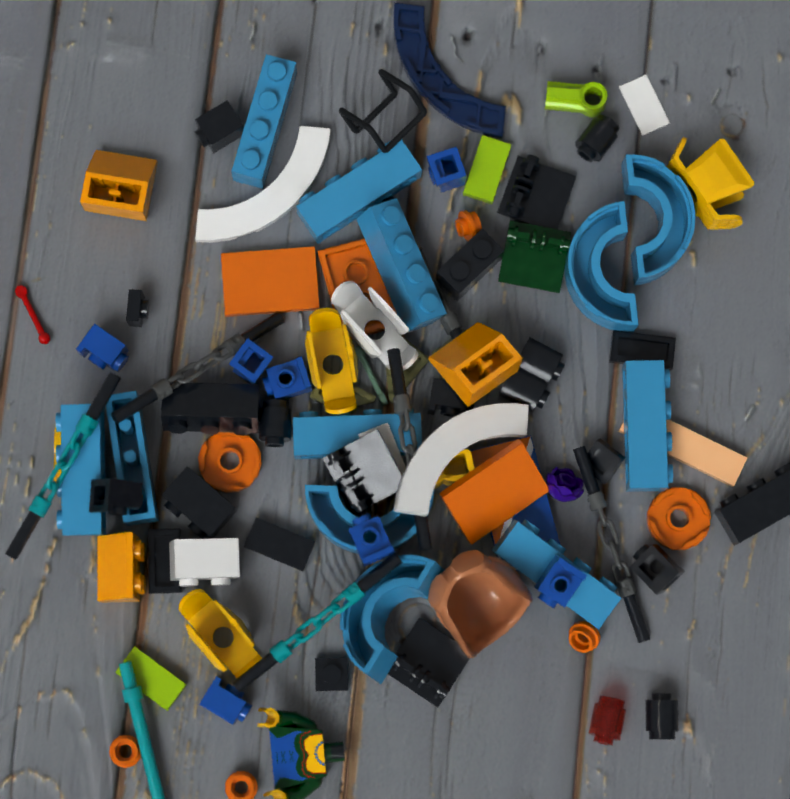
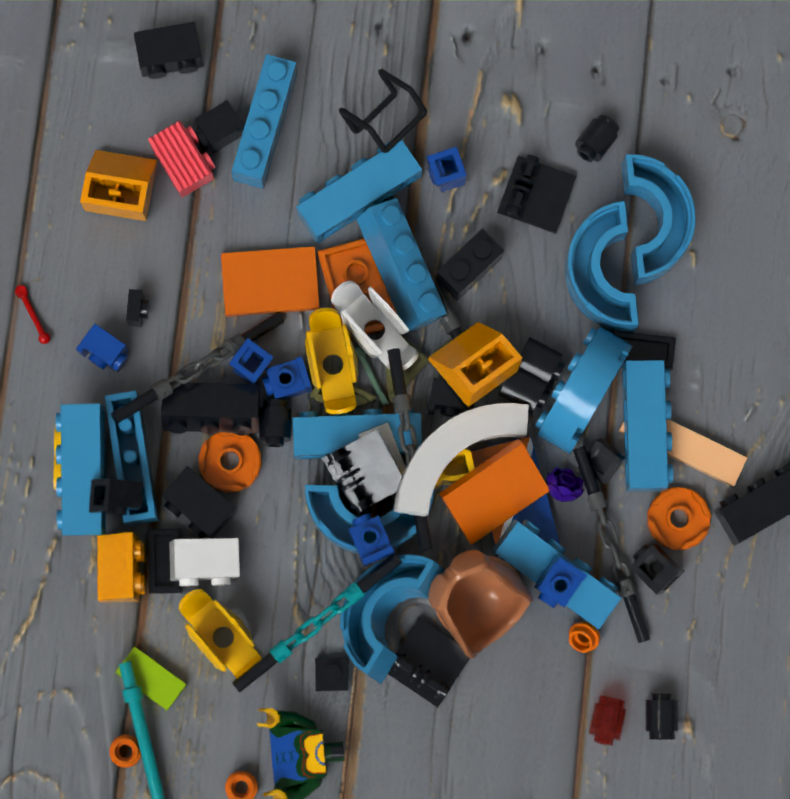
piece [5,372,121,560] -> none
white tile [195,126,331,242] -> none
blue brick [199,676,253,725] -> none
black tile [244,517,315,572] -> none
dark blue tile [393,2,506,139] -> none
orange plate [455,210,482,241] -> none
lime tile [463,135,512,204] -> none
dark green hinge [498,220,571,294] -> none
lime piece [545,81,608,117] -> none
white sticker [619,75,670,136] -> none
yellow piece [667,136,754,230] -> none
none -> black brick [134,22,204,79]
none -> coral brick [148,121,215,198]
none -> dark azure brick [535,326,633,454]

